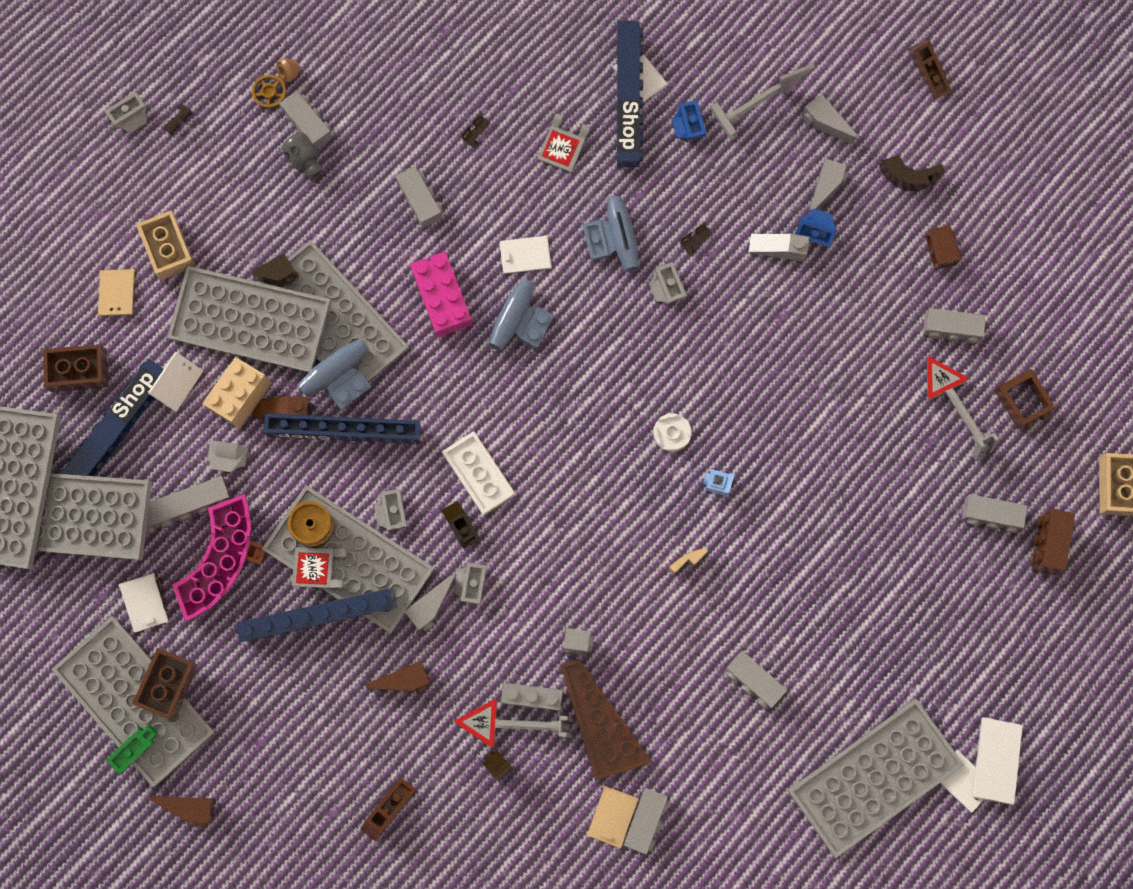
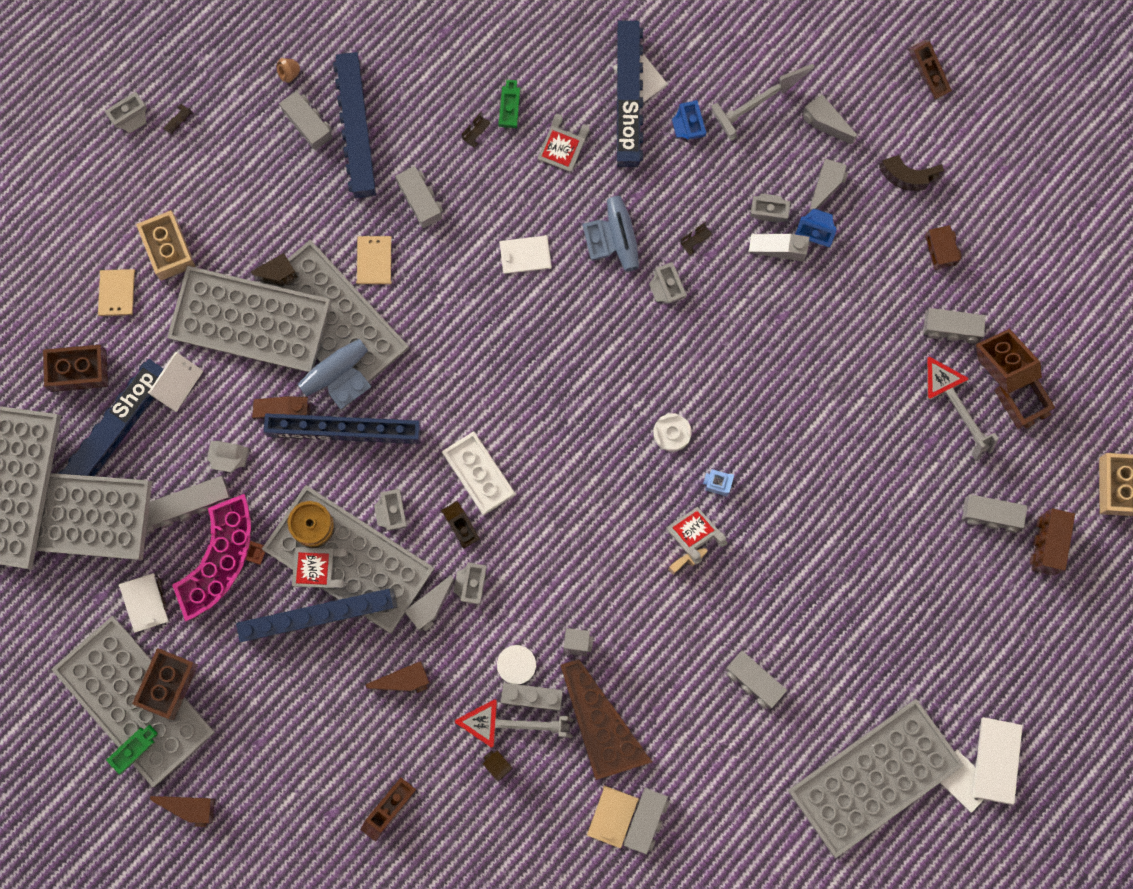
tan brick [202,357,272,429] -> none
pearl gold wheel [252,75,286,109] -> none
dark grey piece [282,133,323,179] -> none
dark pink piece [410,251,472,338] -> none
sand blue plate [488,278,554,351] -> none
none -> dark blue brick [333,52,377,198]
none -> tan container [356,236,392,284]
none -> white tile [497,645,536,685]
none -> green hinge [498,80,520,128]
none -> flag [666,507,728,565]
none -> light grey slope [750,194,790,222]
none -> reddish brown brick [976,328,1042,394]

